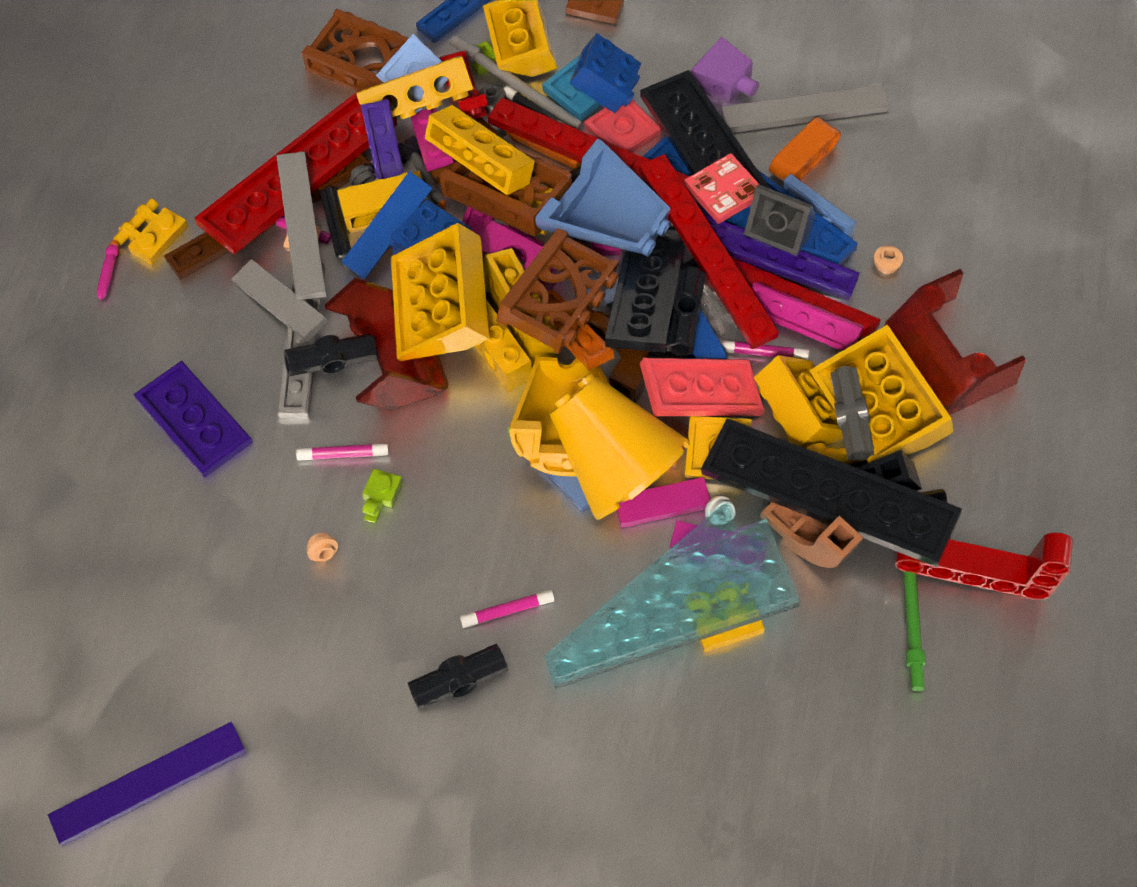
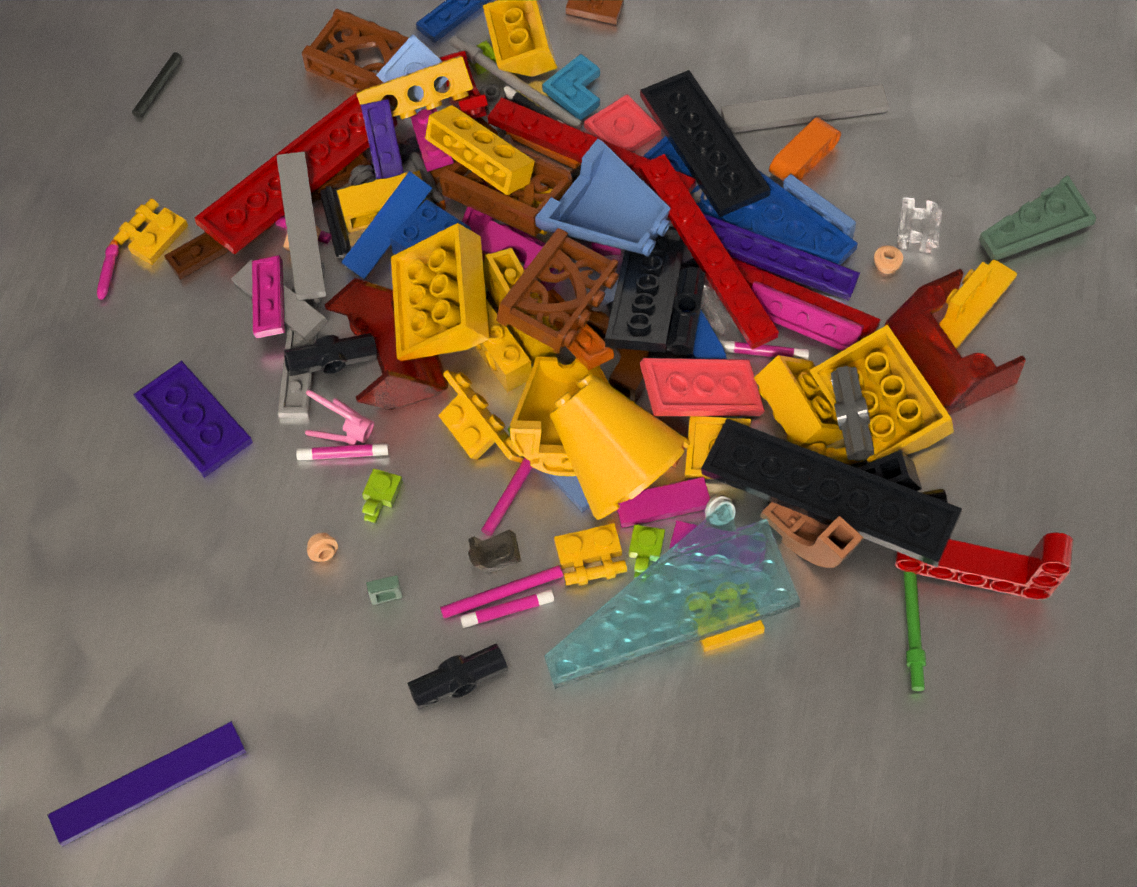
blue brick [569,33,641,113] -> none
coral tile [684,153,759,224] -> none
medium lavender torso [691,37,759,102] -> none
dark grey slope [744,184,816,256] -> none
none -> pearl dark grey bar [132,52,183,118]
none -> dark pink tile [252,255,285,339]
none -> bright pink plant [305,390,374,445]
none -> sand green tile [366,575,403,605]
none -> yellow bracket [438,370,525,463]
none -> dark pink bar [440,565,563,619]
none -> clear smoke bracket [468,530,521,575]
none -> dark pink bar [481,458,533,536]
none -> yellow plate [554,523,627,586]
none -> lime plate [629,524,665,580]
none -> clear brick [895,197,943,254]
none -> yellow bracket [929,260,1017,354]
none -> sand green wing [979,175,1097,260]

